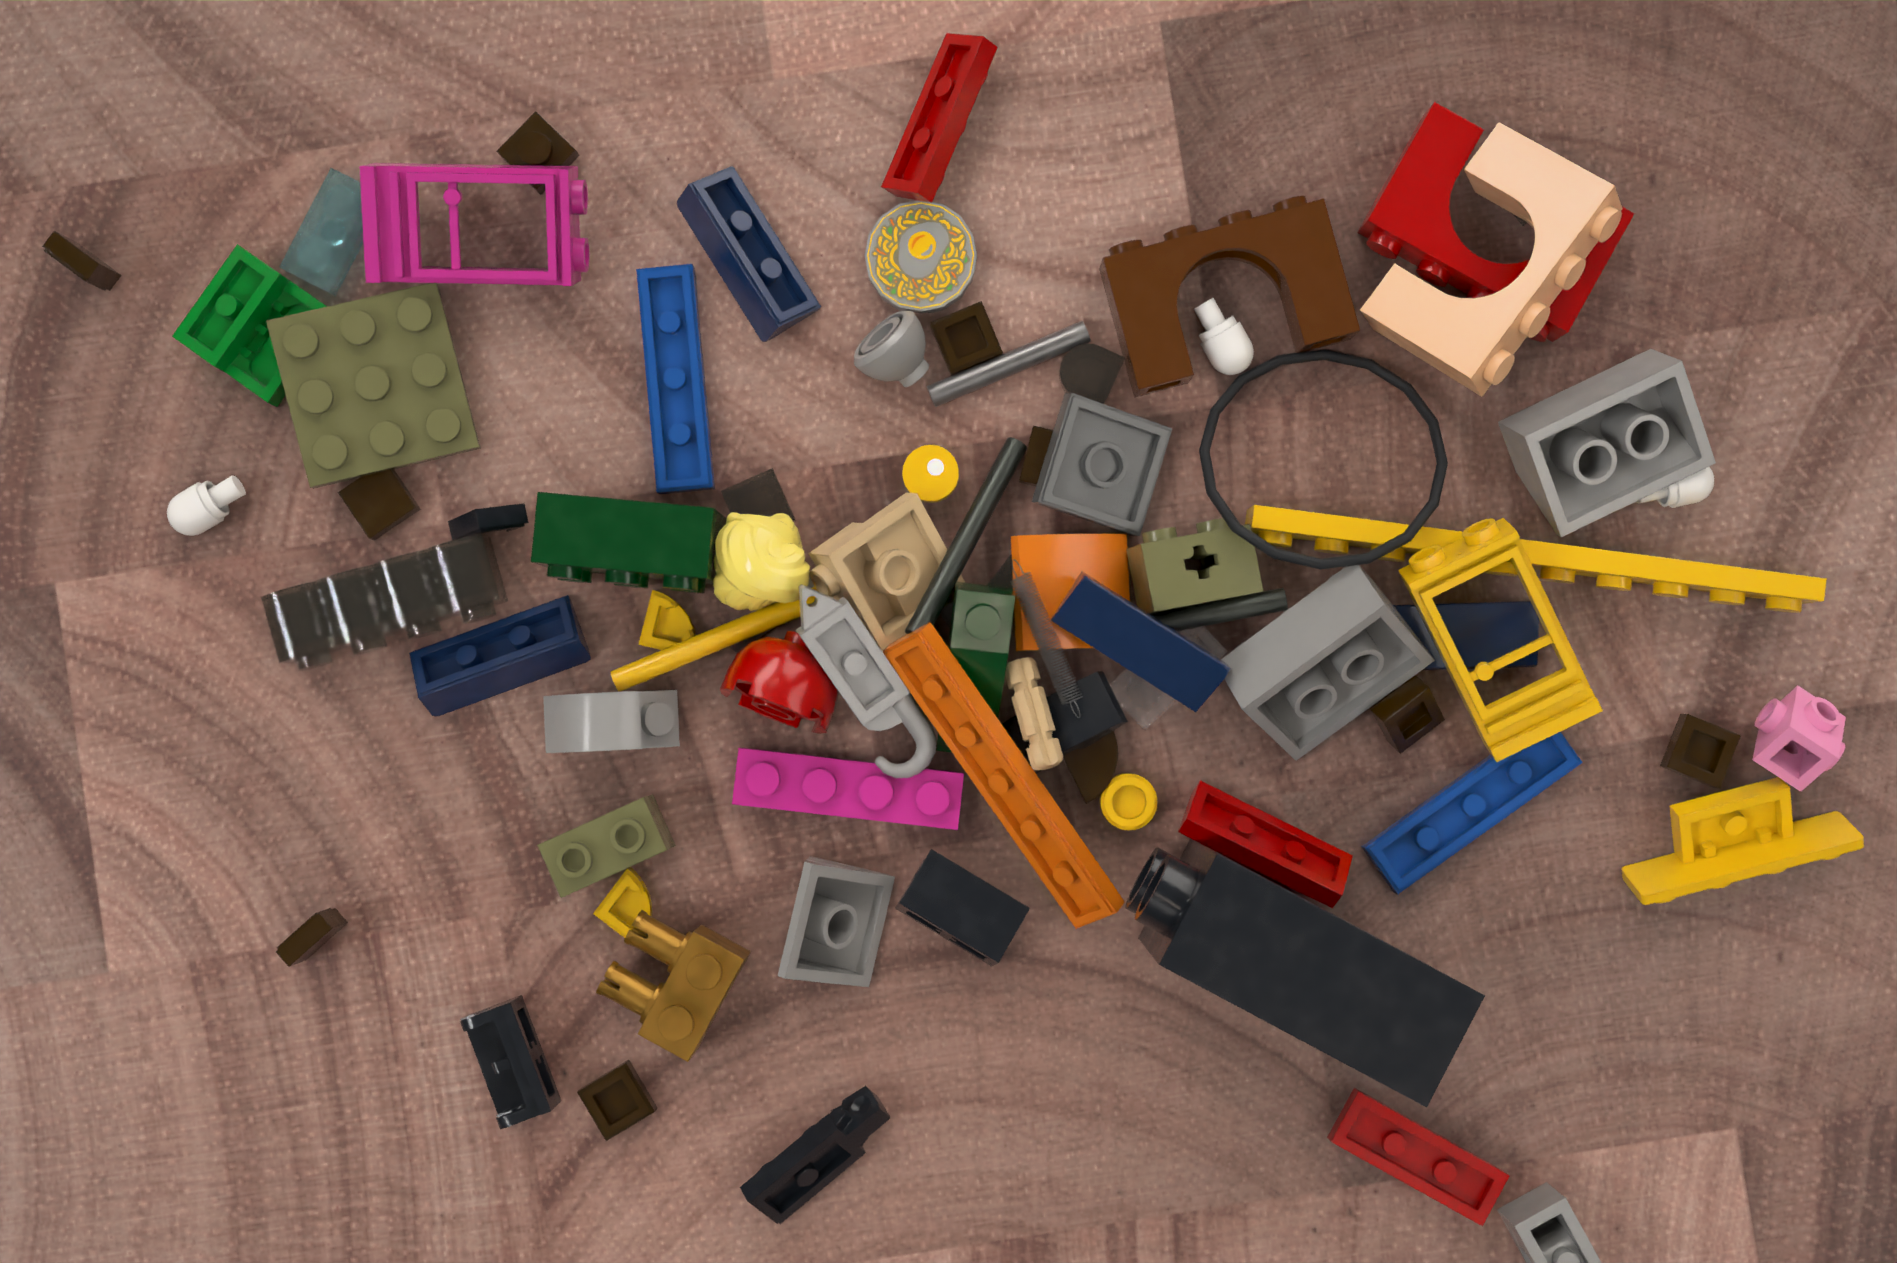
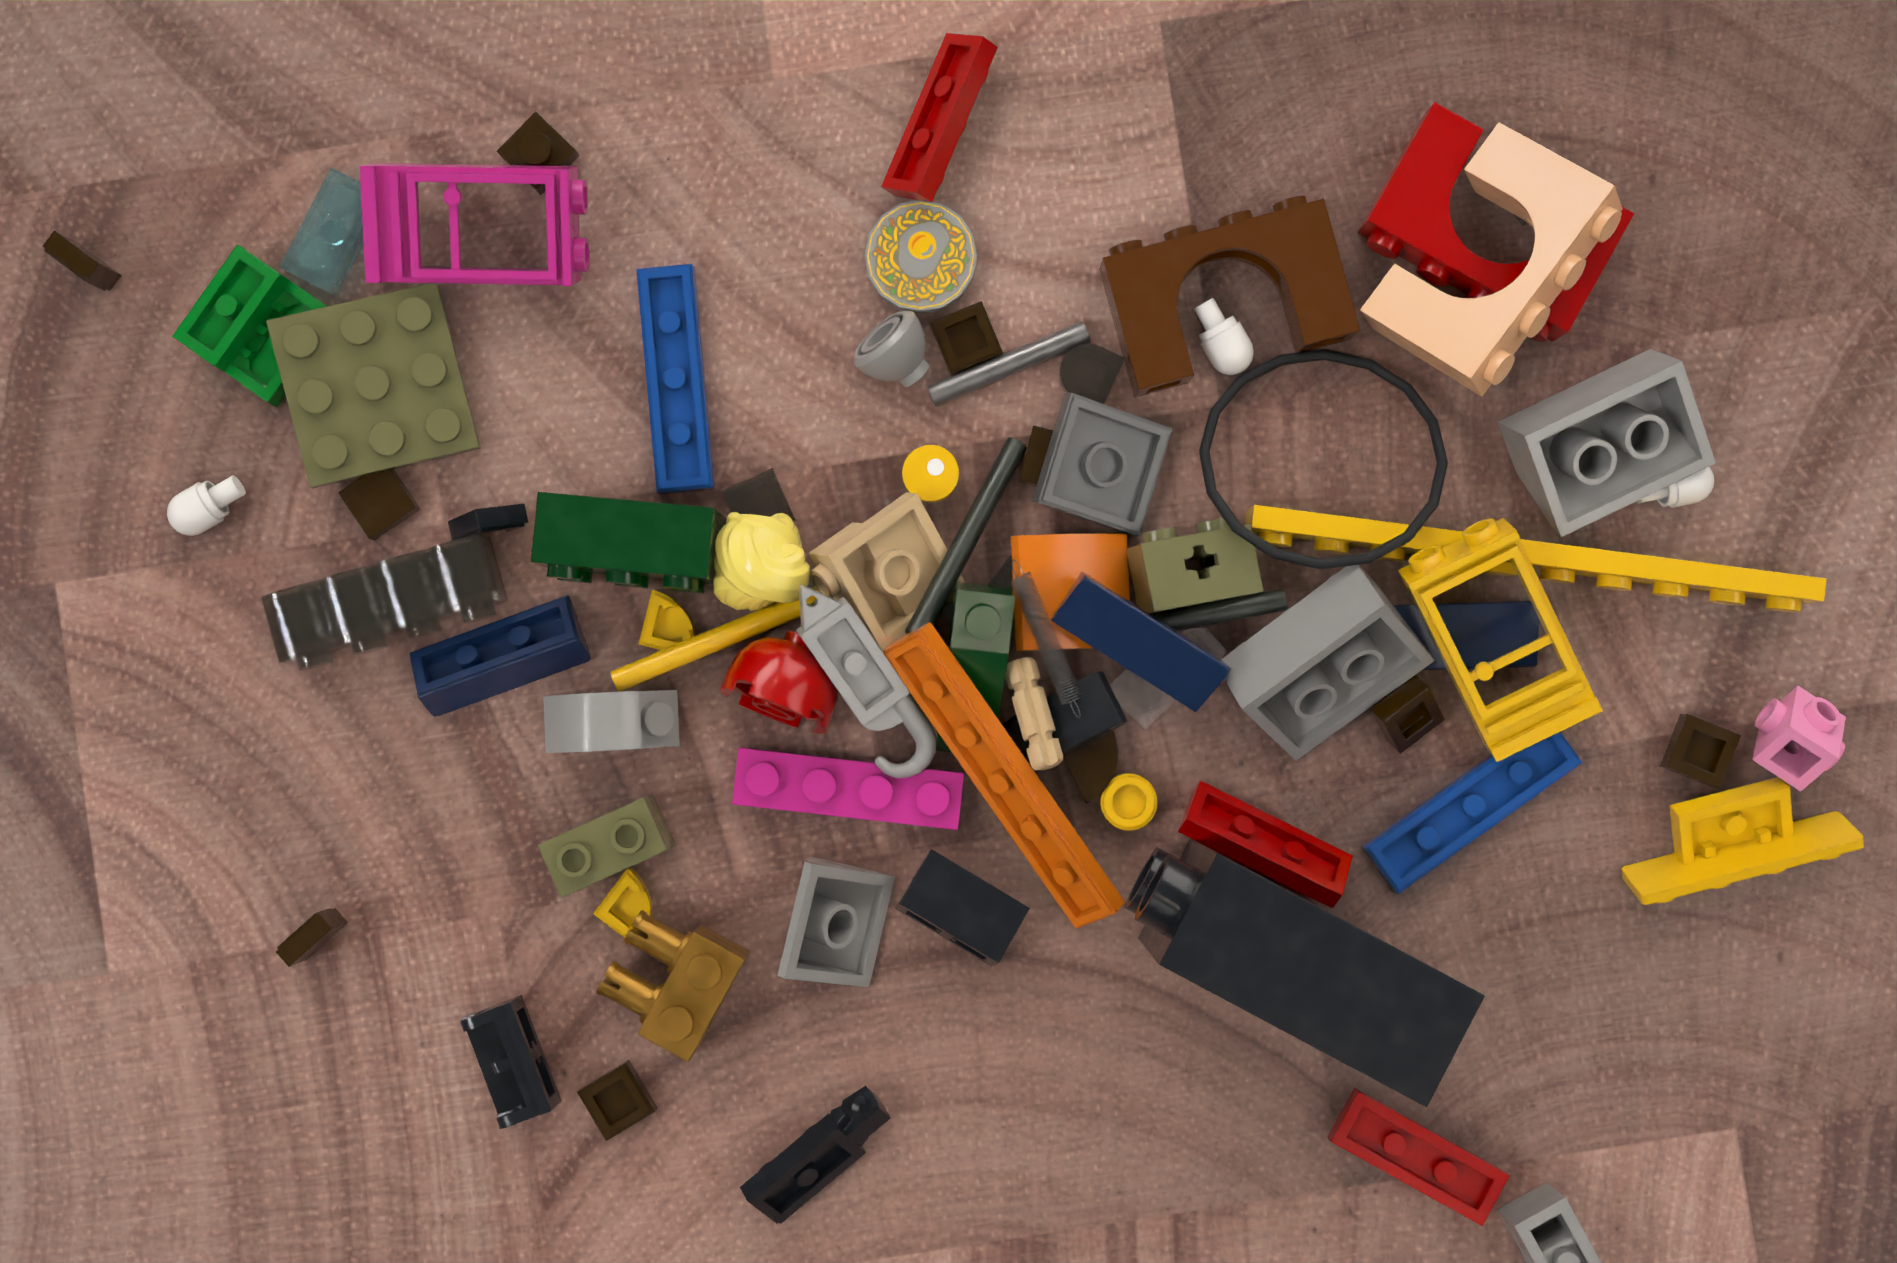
dark blue slope [677,166,821,342] -> none

